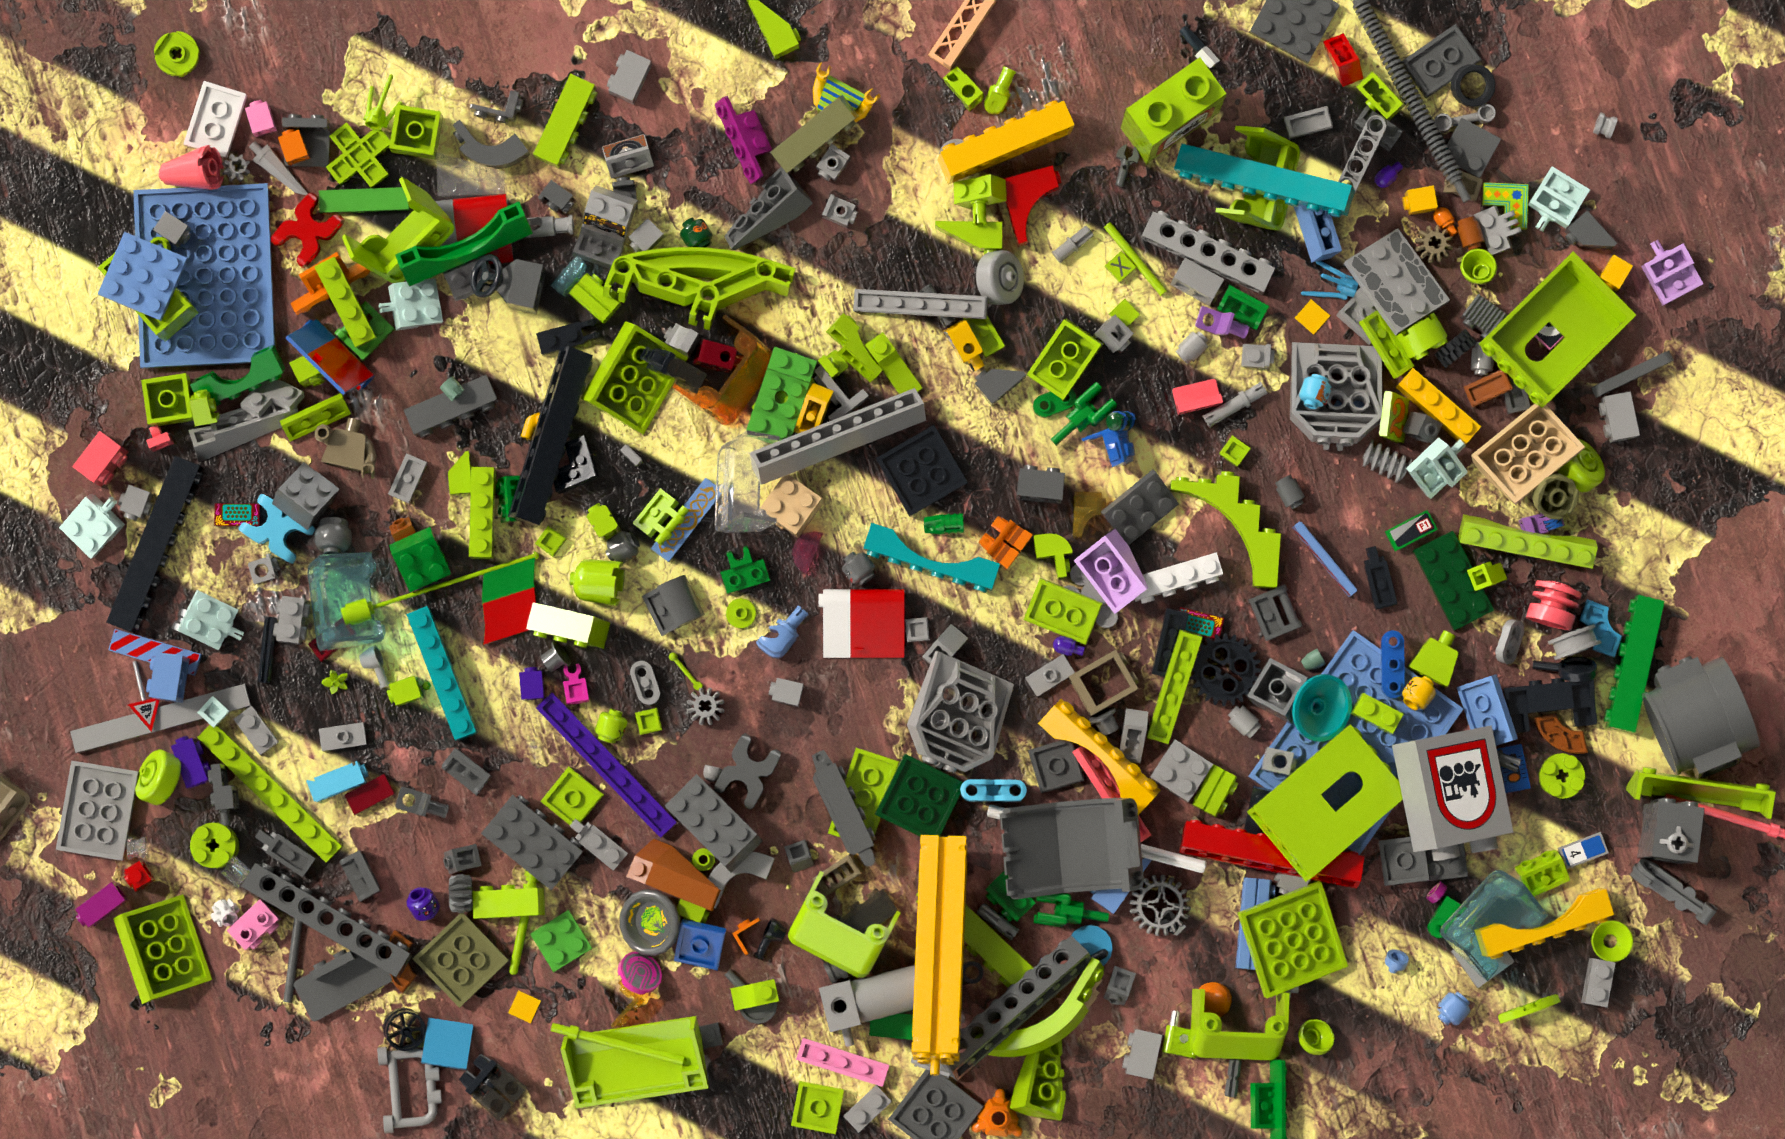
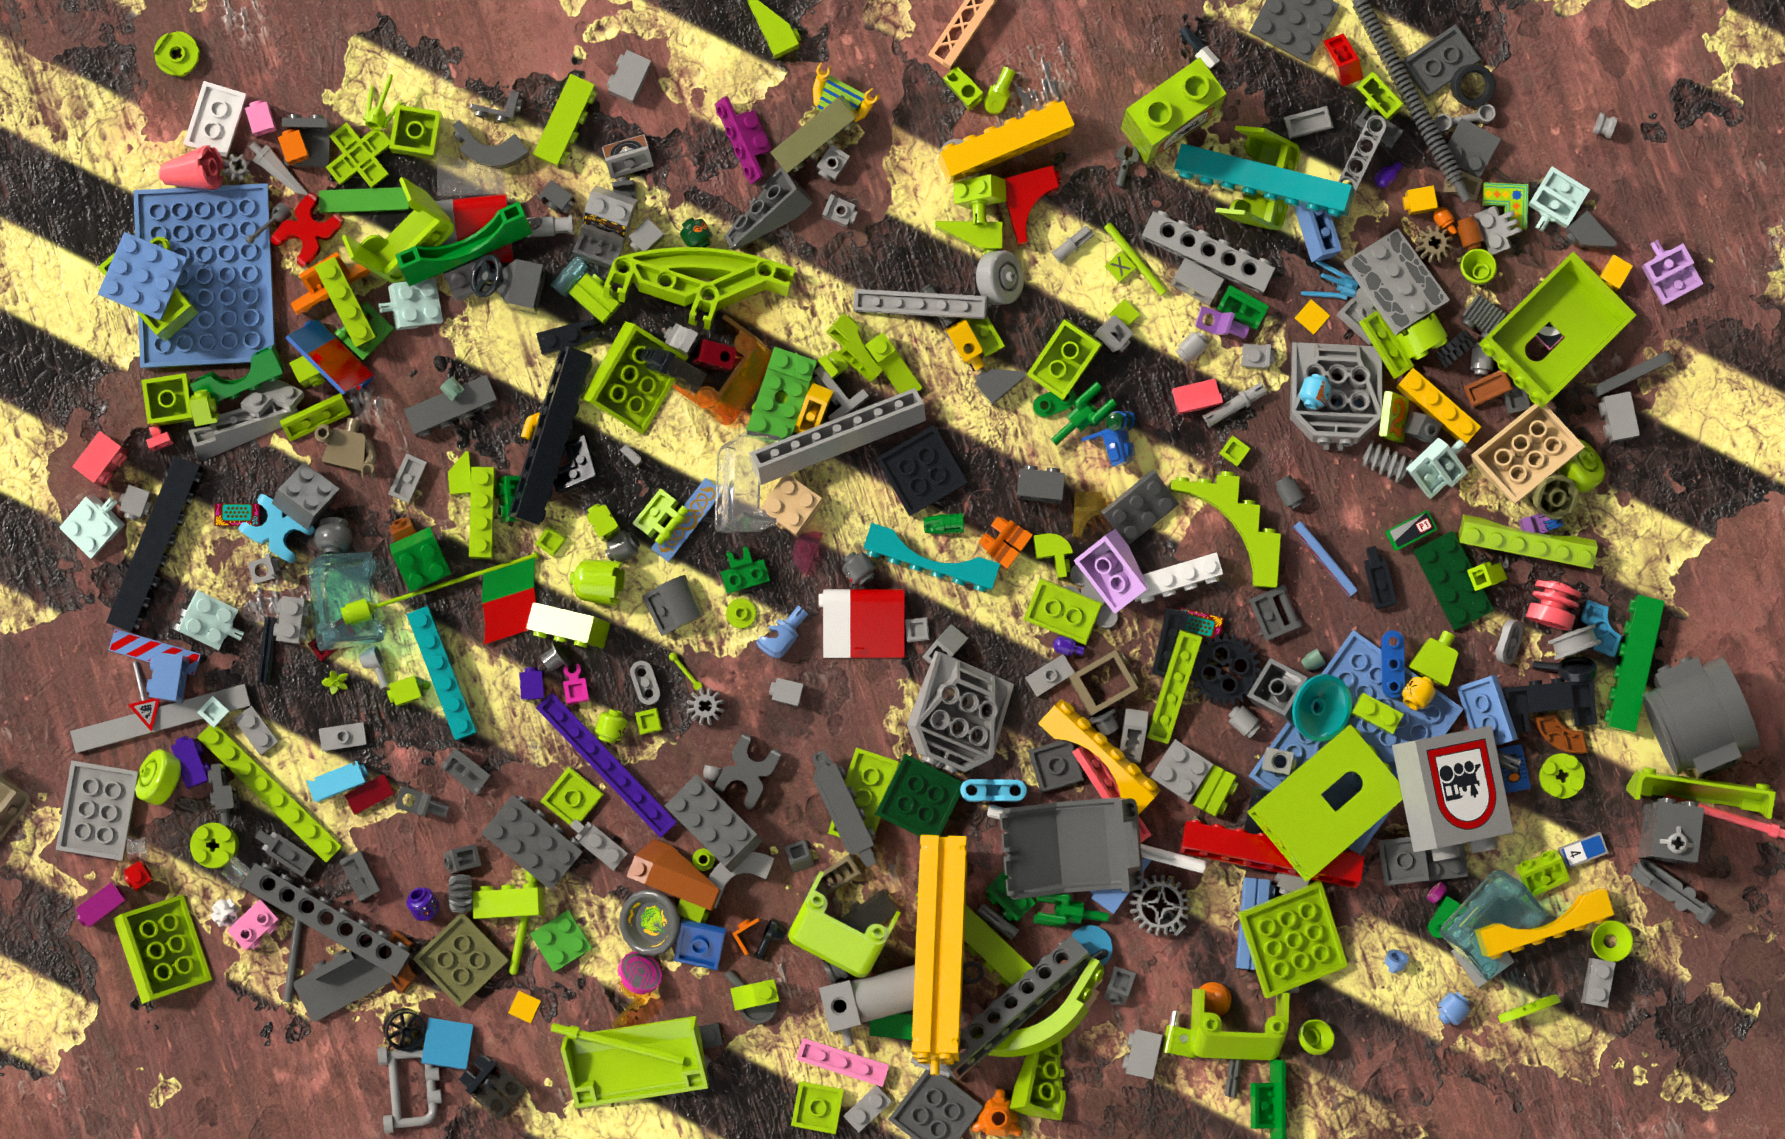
light grey brick [153,211,191,247] -> none
none -> dark grey hinge [246,202,292,244]

